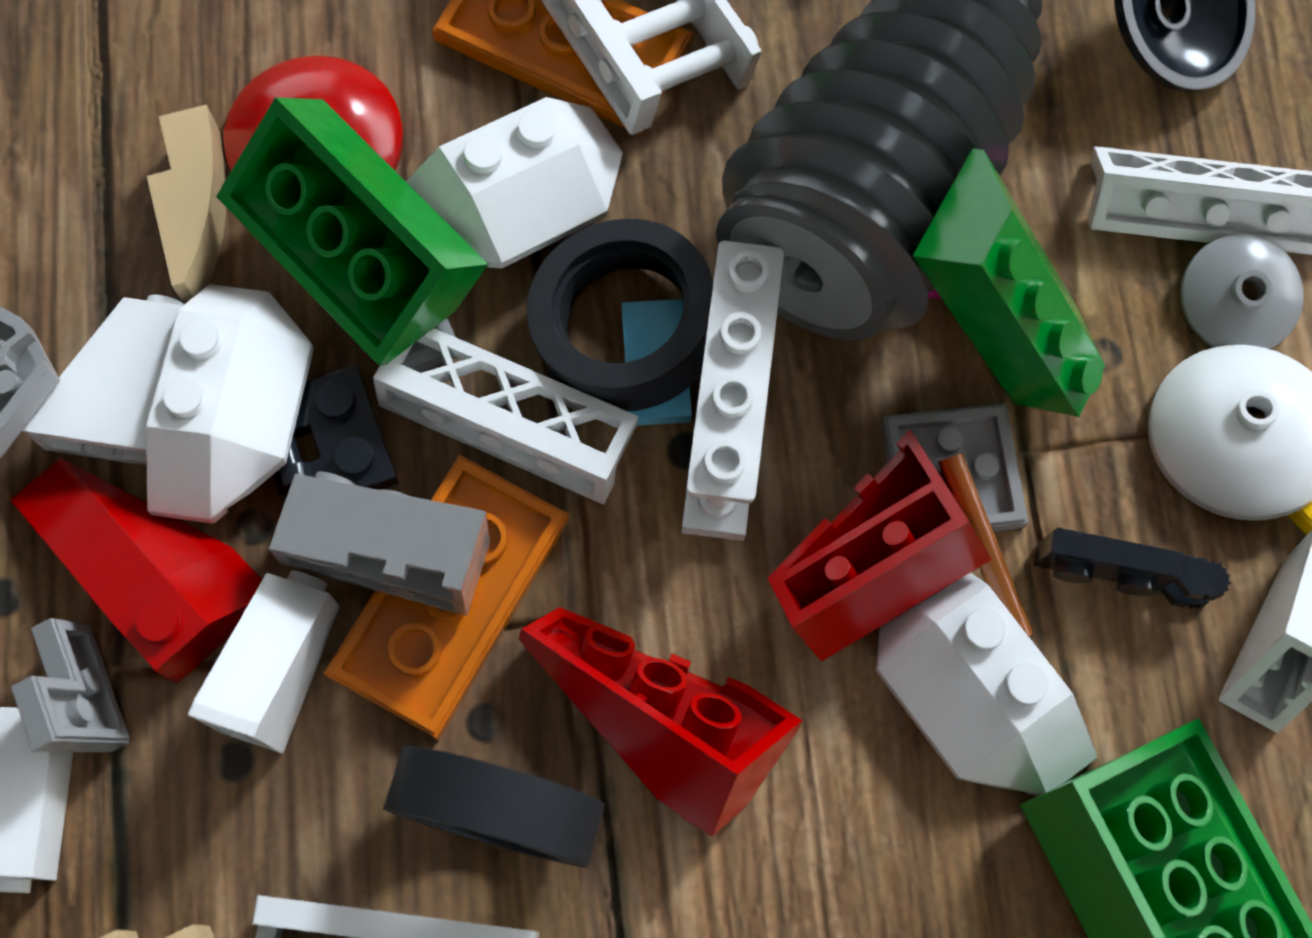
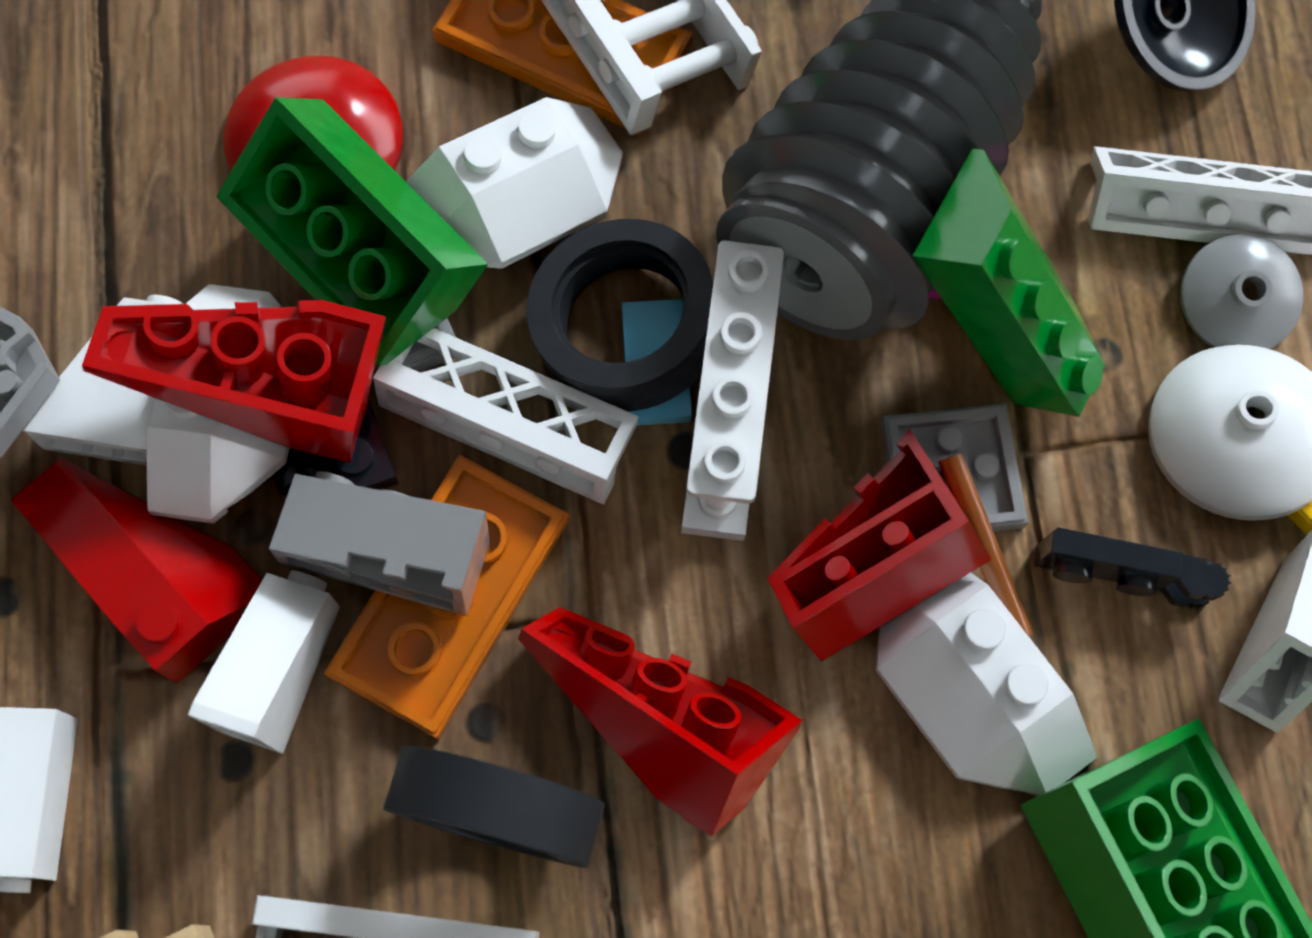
light grey tile [11,618,130,753] -> none
tan slope [147,104,227,305] -> none
none -> red wedge [81,300,386,463]

